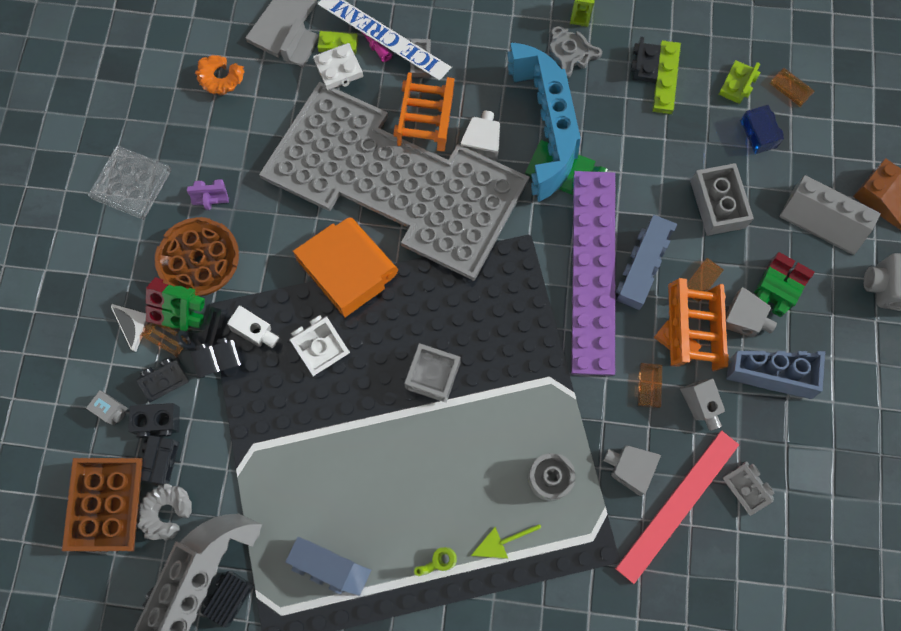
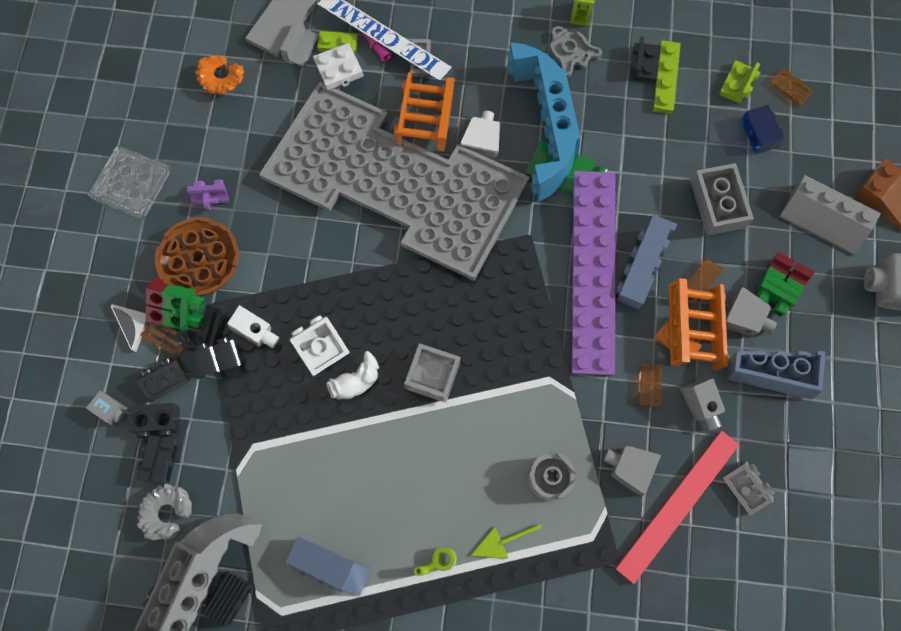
dark orange slope [62,458,143,552] -> none
orange piece [293,218,398,318] -> none
none -> white animal [326,351,379,399]

